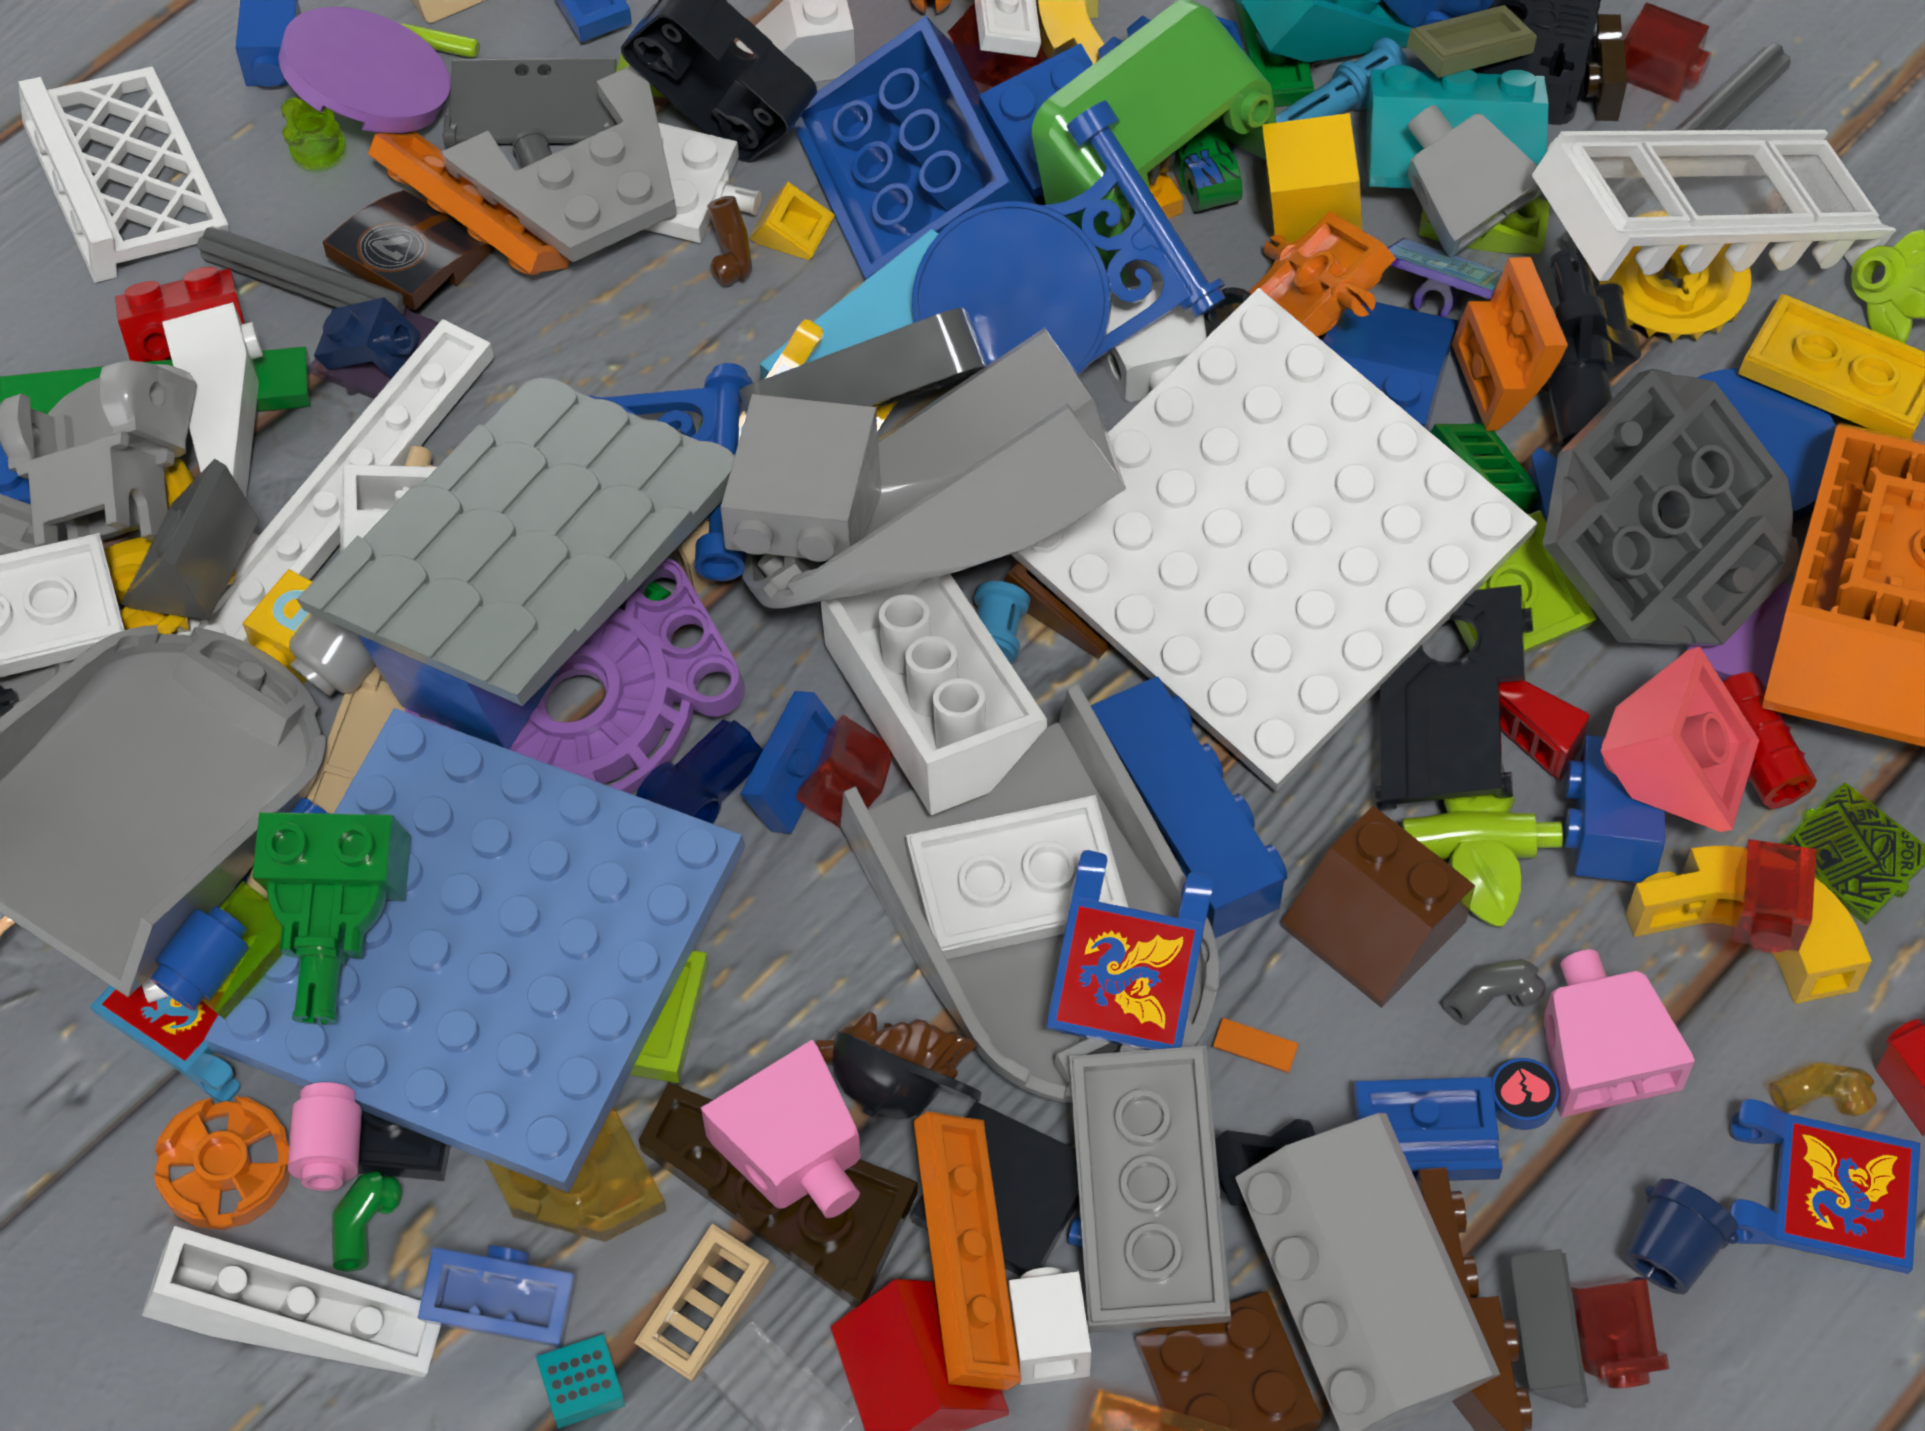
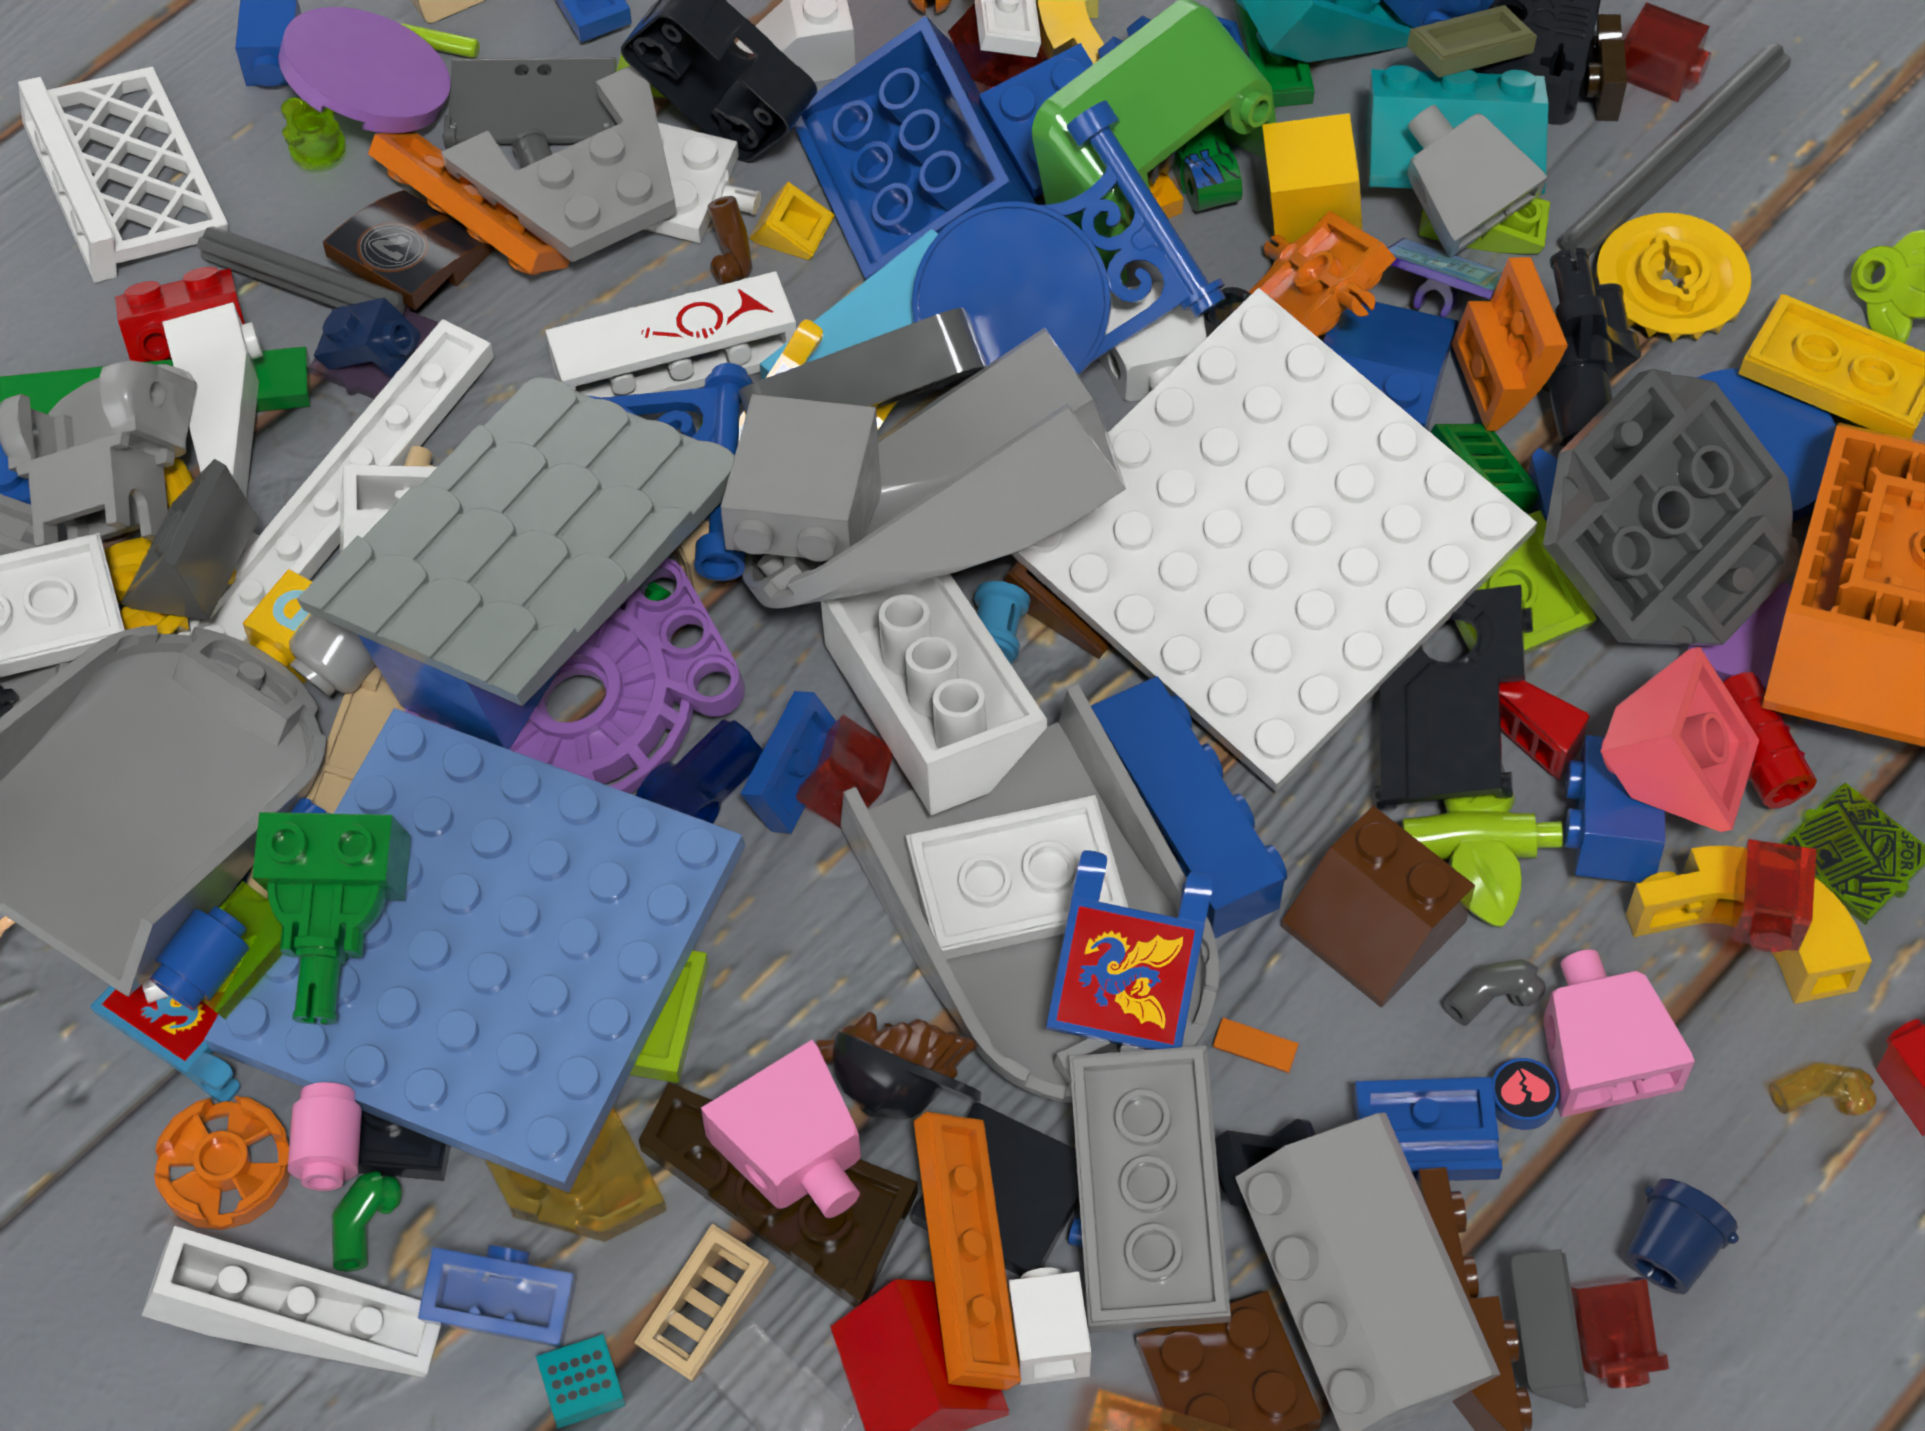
dark azure pin [1276,37,1410,122] -> none
white window [1532,130,1896,281] -> none
flag [1730,1099,1921,1274] -> none
none -> white brick [545,271,796,398]

